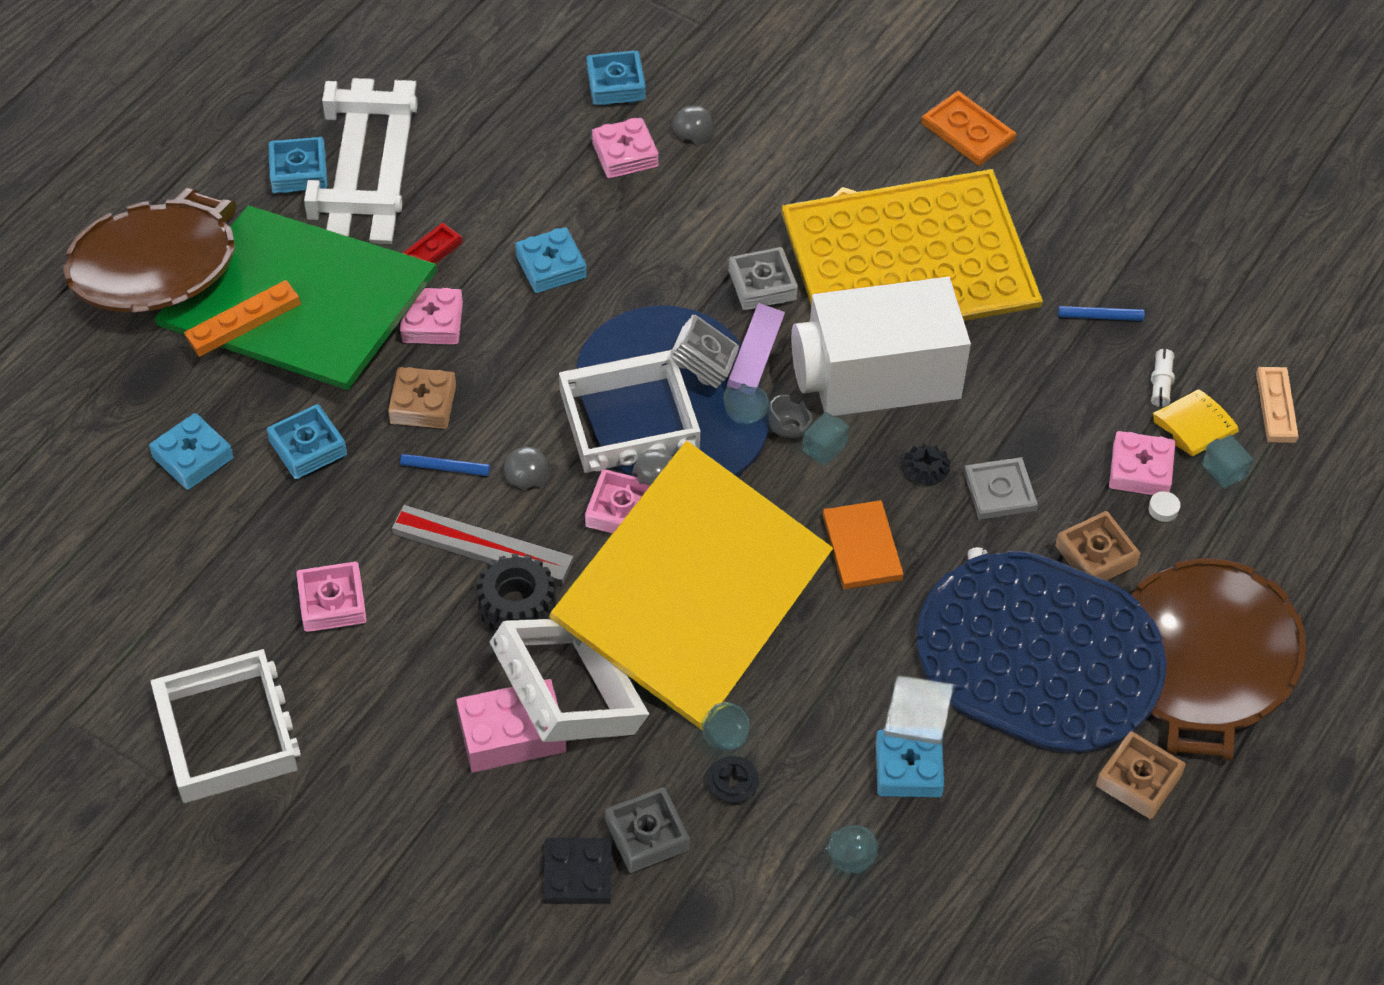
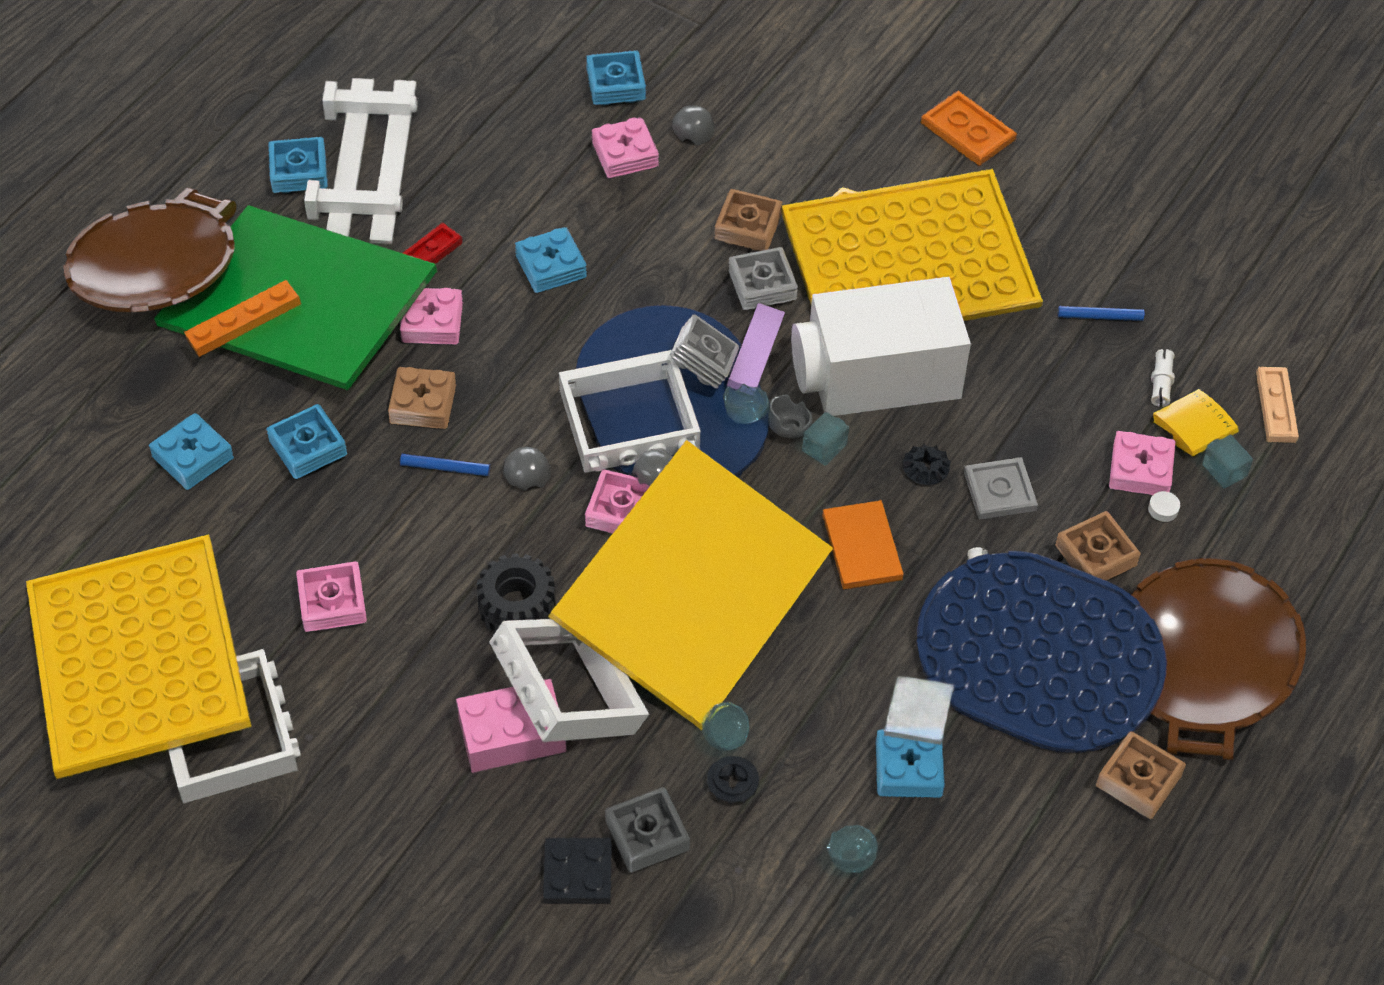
light grey tile [392,505,574,586] -> none
none -> yellow tile [26,535,252,779]
none -> medium nougat brick [714,189,783,251]

